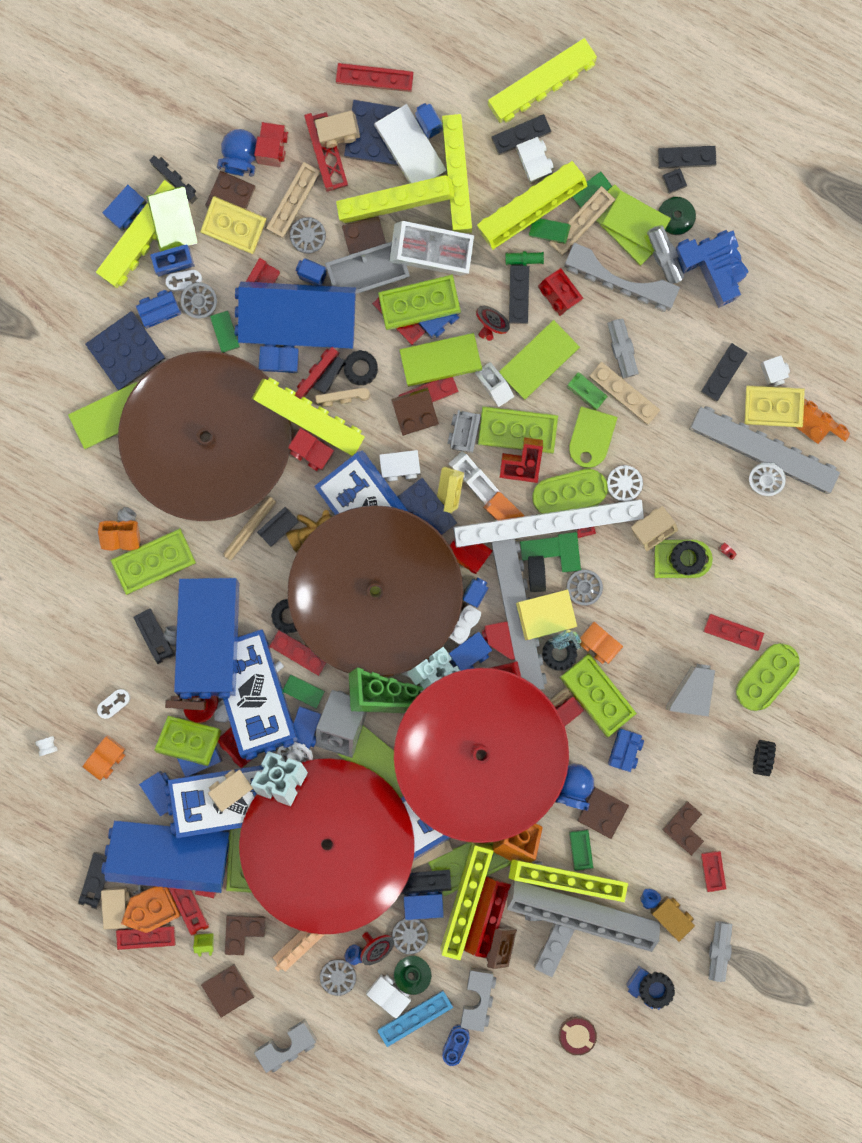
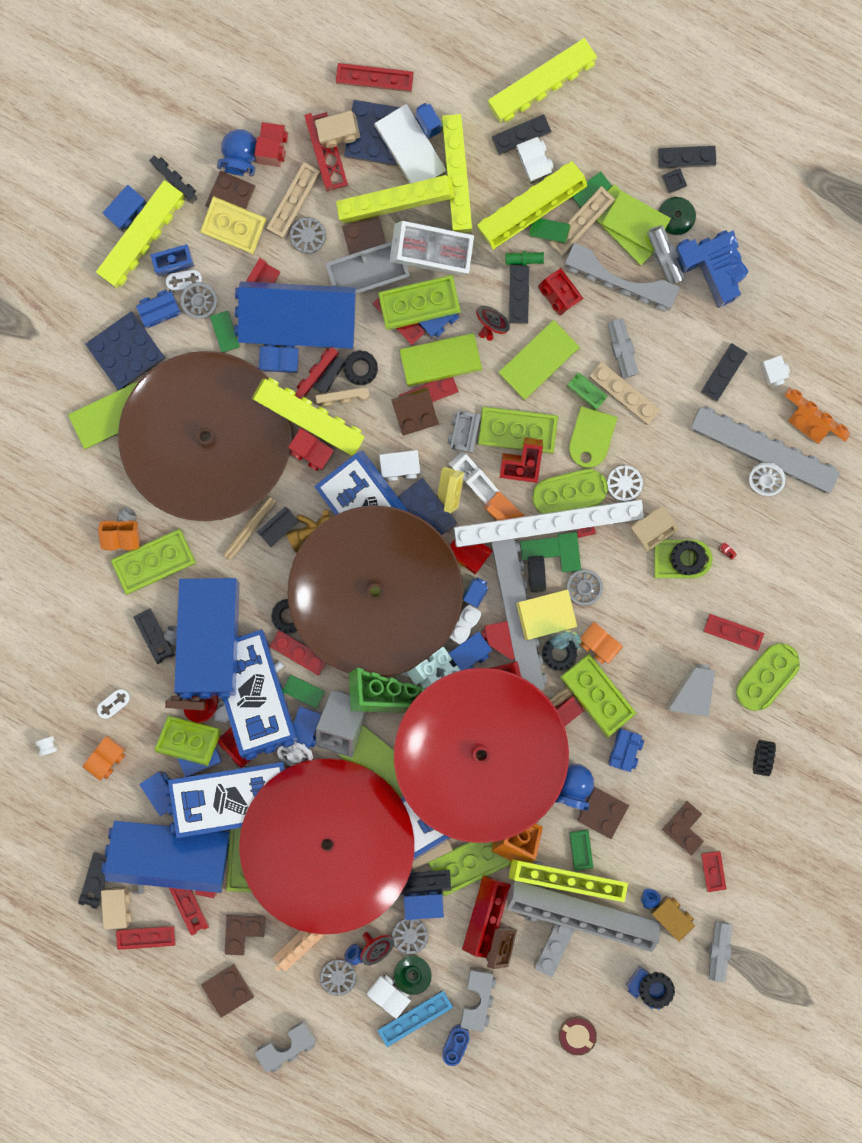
orange tile [121,886,181,933] -> none
tile [146,186,198,252] -> none
lime tile [193,933,214,957] -> none
tan brick [207,769,253,812] -> none
light aqua brick [251,751,308,806] -> none
blue brick [296,258,328,286] -> none
neon yellow brick [440,843,493,960] -> none
white slope [475,362,514,407] -> none
light yellow tile [744,385,805,427] -> none

